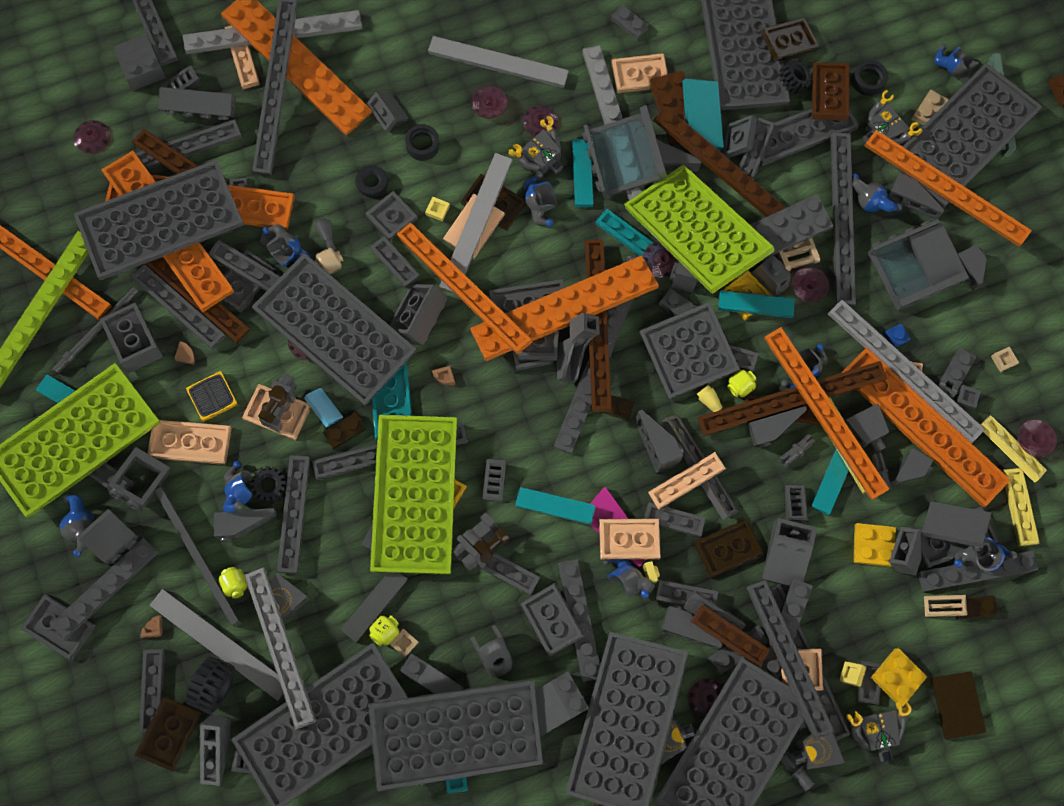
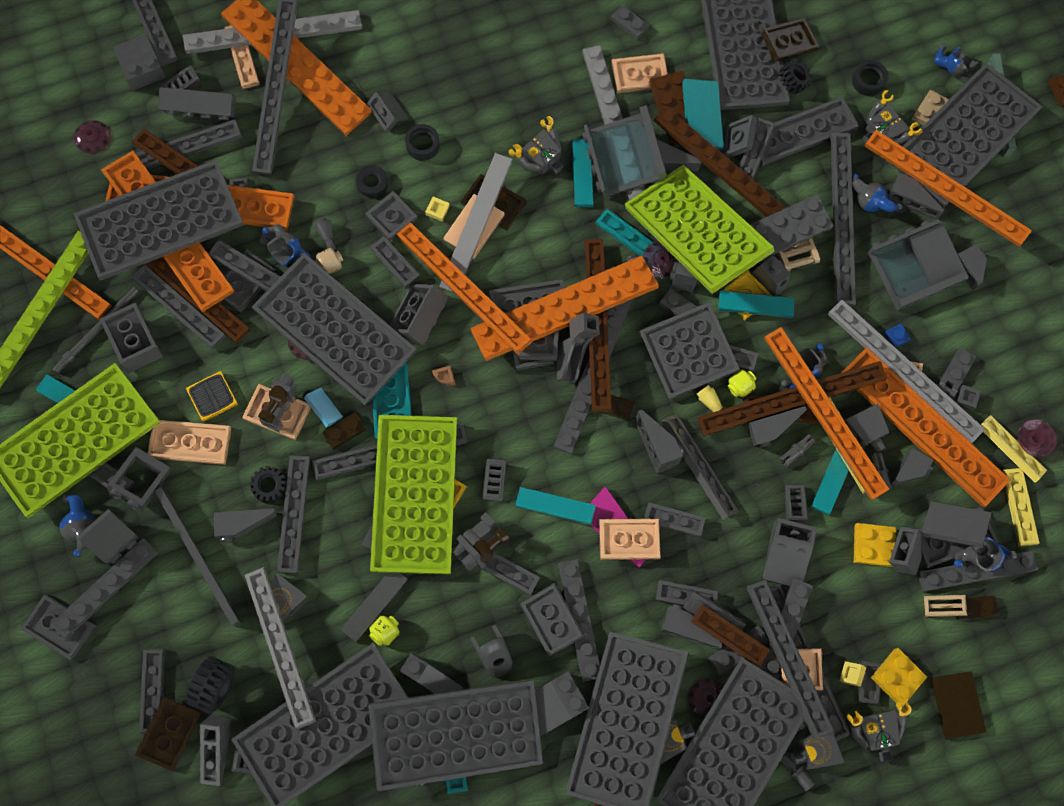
medium nougat tile [140,615,163,638] -> none
light grey tile [149,589,283,701] -> none
medium nougat tile [175,341,195,365] -> none
neon yellow head [218,567,248,598] -> none
blue piece [223,461,252,514] -> none
tan plate [390,629,419,658] -> none
light grey tile [428,36,569,88] -> none
clear pink dish [471,86,507,119] -> none
clear pink dish [523,105,558,137] -> none
dark grey piece [524,171,557,227] -> none
dark grey piece [603,559,655,598] -> none
light yellow plate [642,561,660,584] -> none
light nougat tile [648,452,726,510] -> none
dark brown tile [693,519,764,578] -> none
clear pink dish [792,267,829,303] -> none
reddish brown plate [812,63,849,121] -> none
tan plate [991,347,1019,372] -> none

